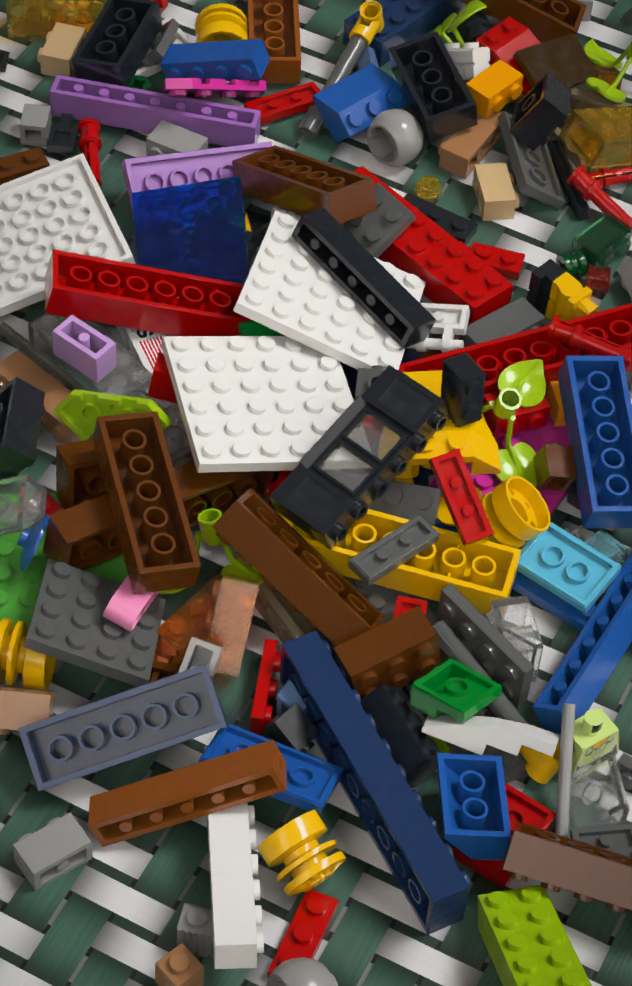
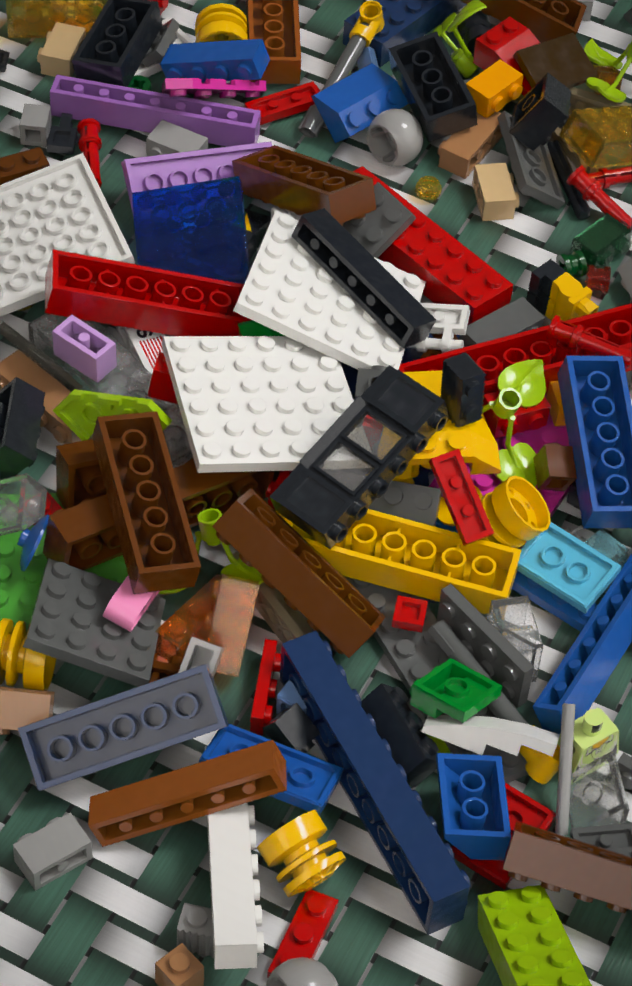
reddish brown brick [334,606,441,701] -> none
dark grey tile [348,515,439,586] -> none
black plate [404,193,478,245] -> none
white brick [444,42,491,80] -> none
red plate [459,241,525,280] -> none

